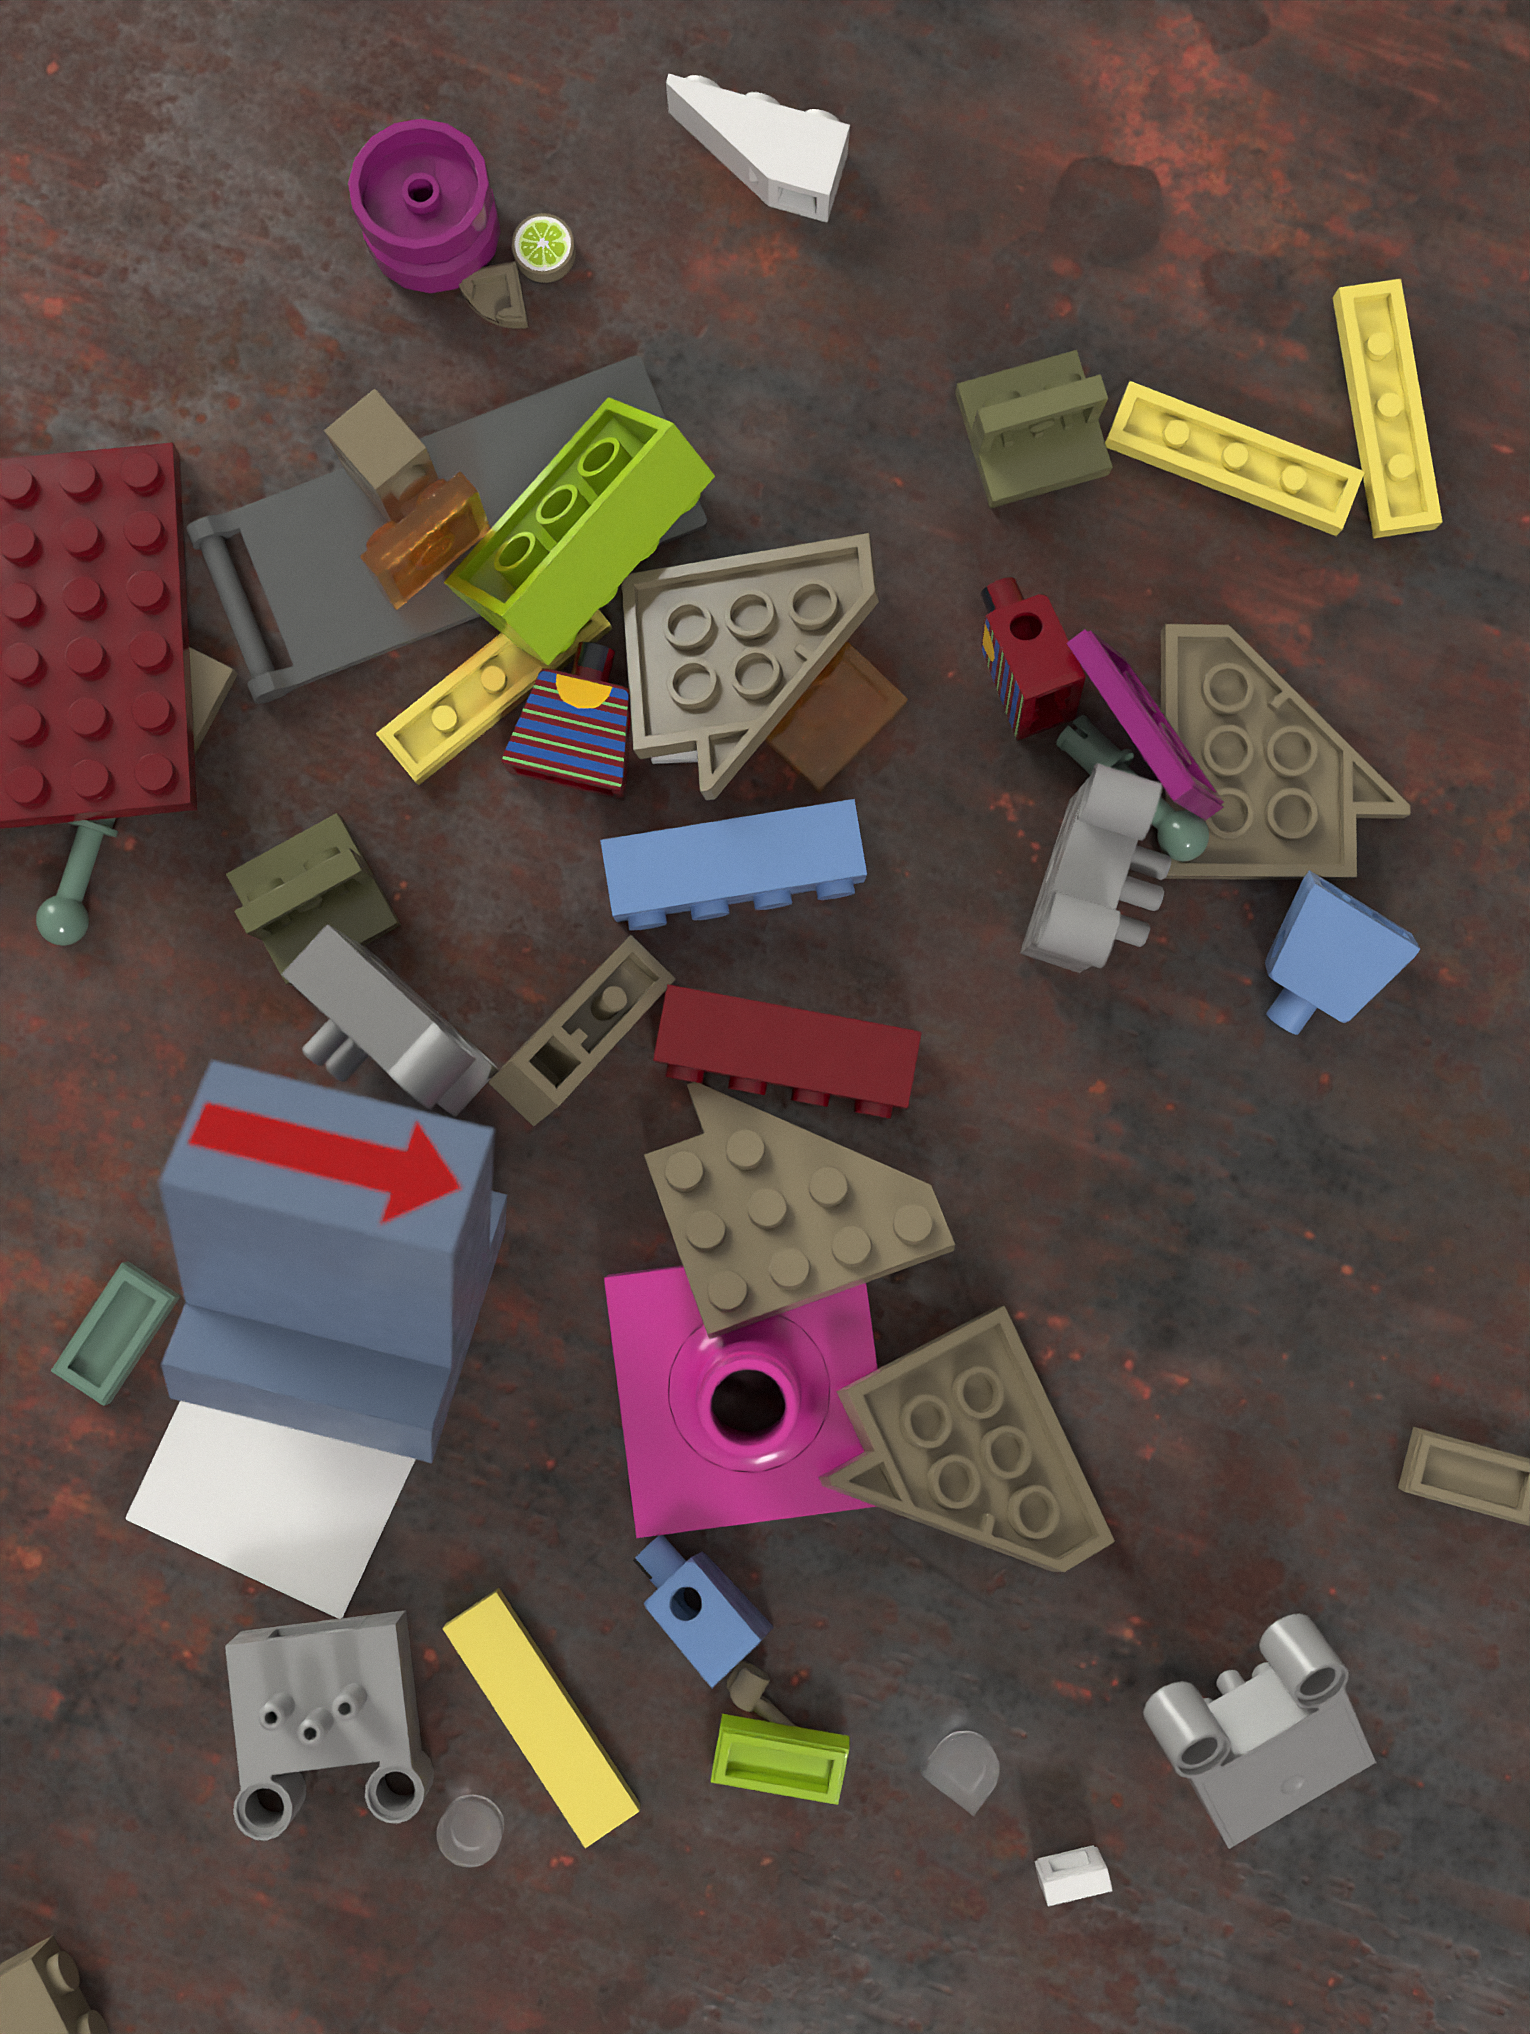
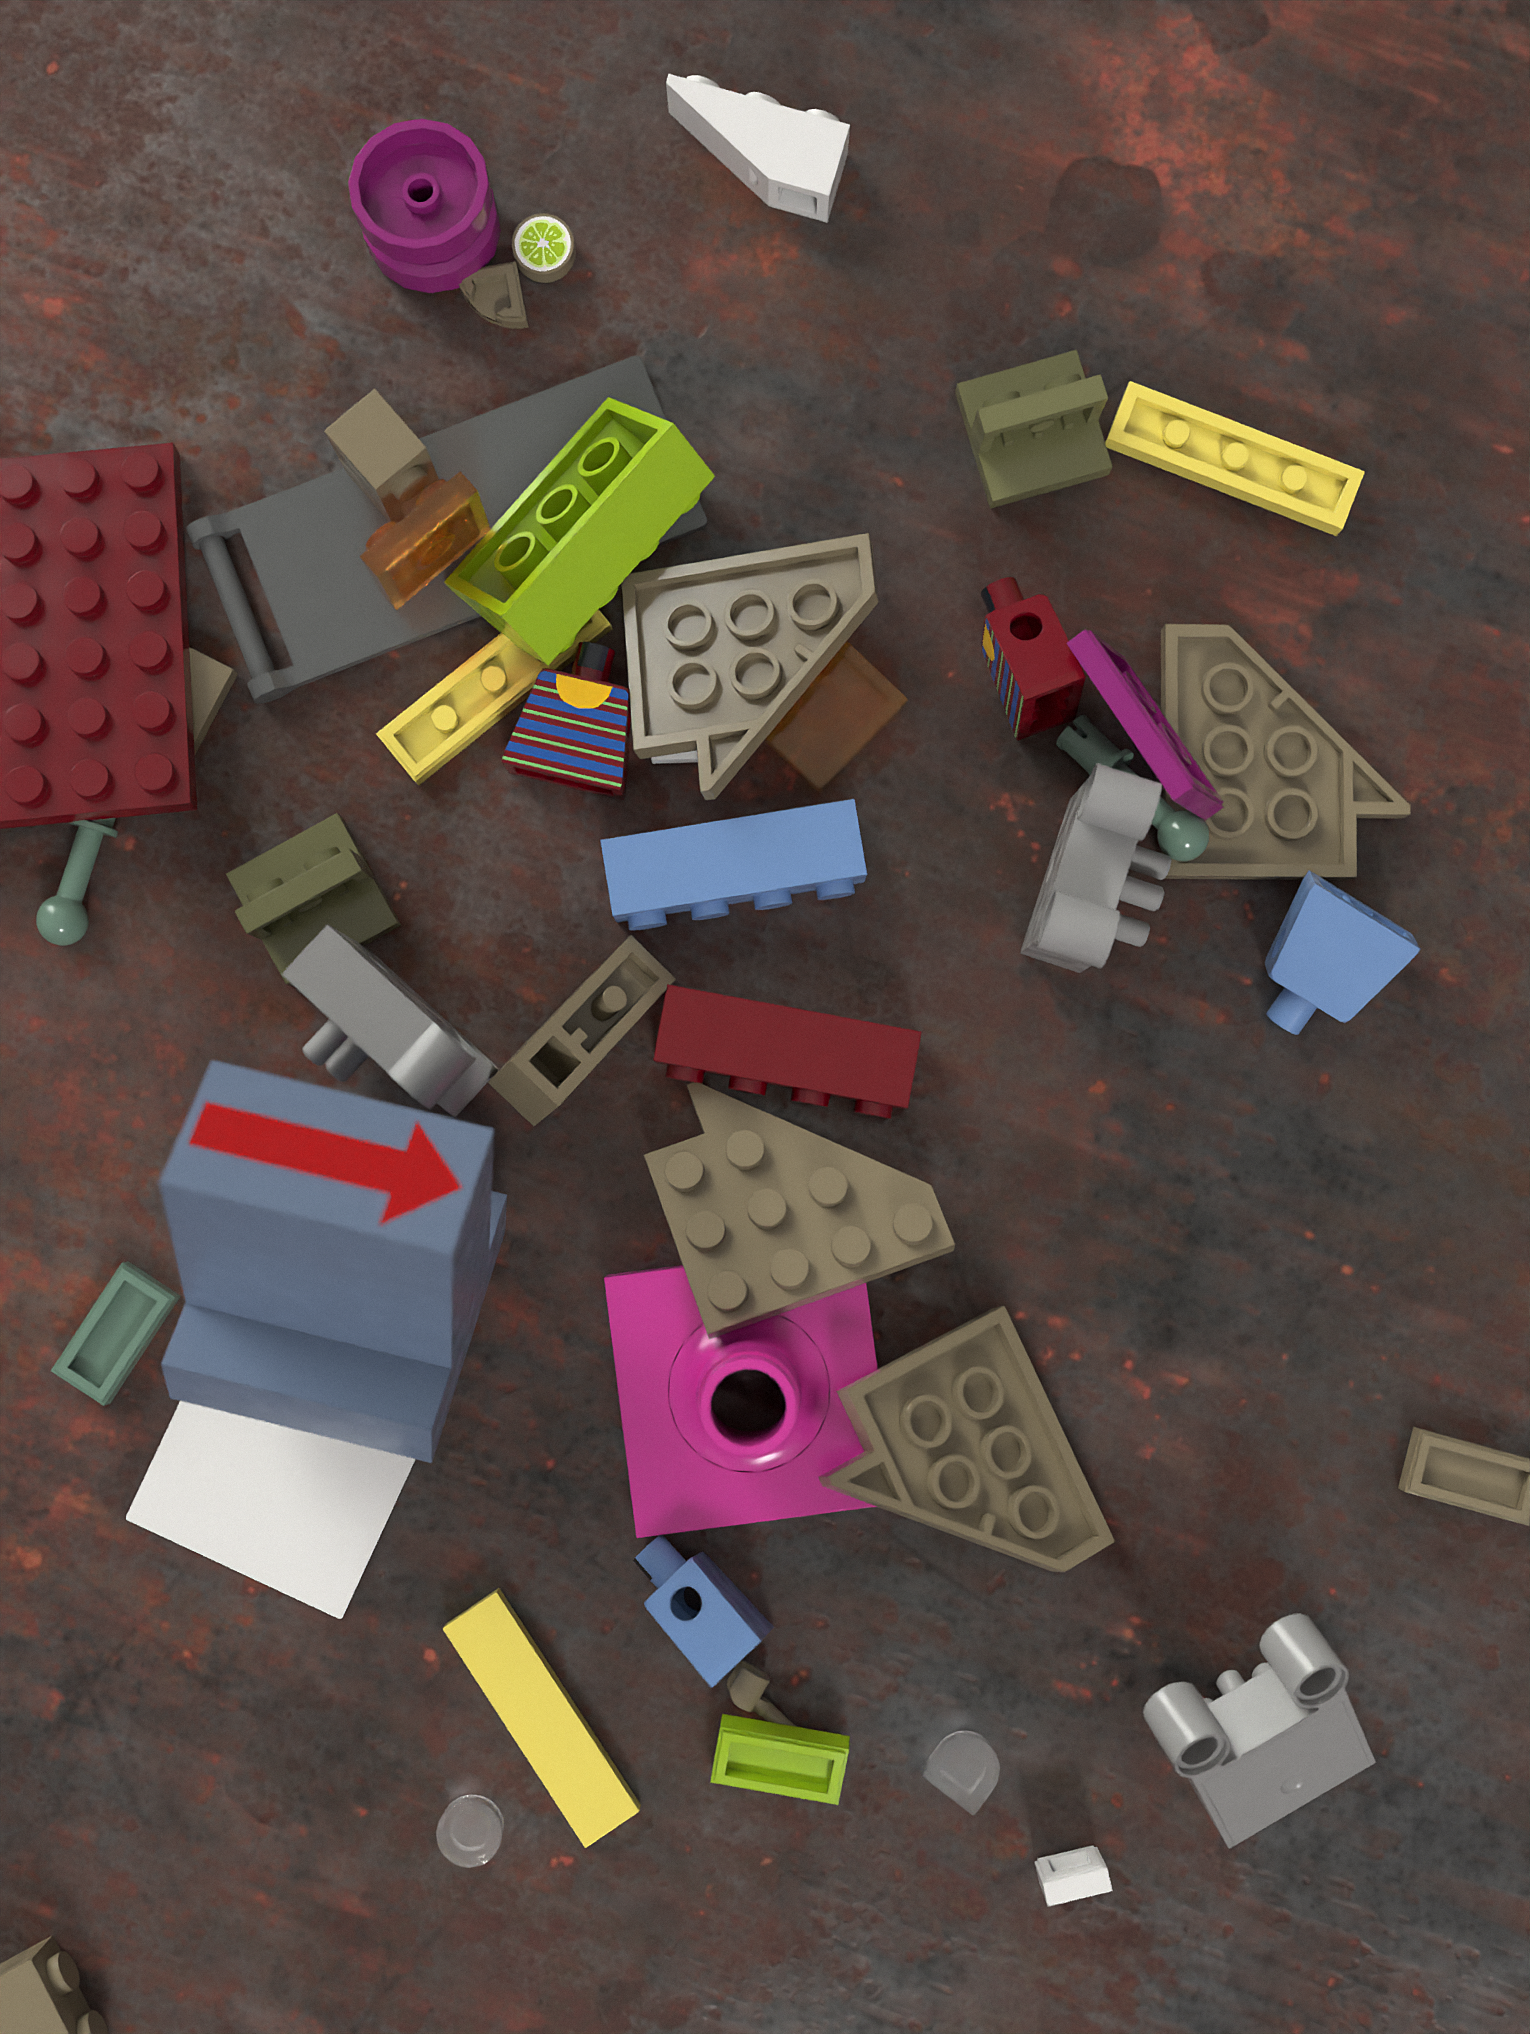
light grey piece [225,1610,434,1840] -> none
light yellow plate [1333,279,1442,538] -> none

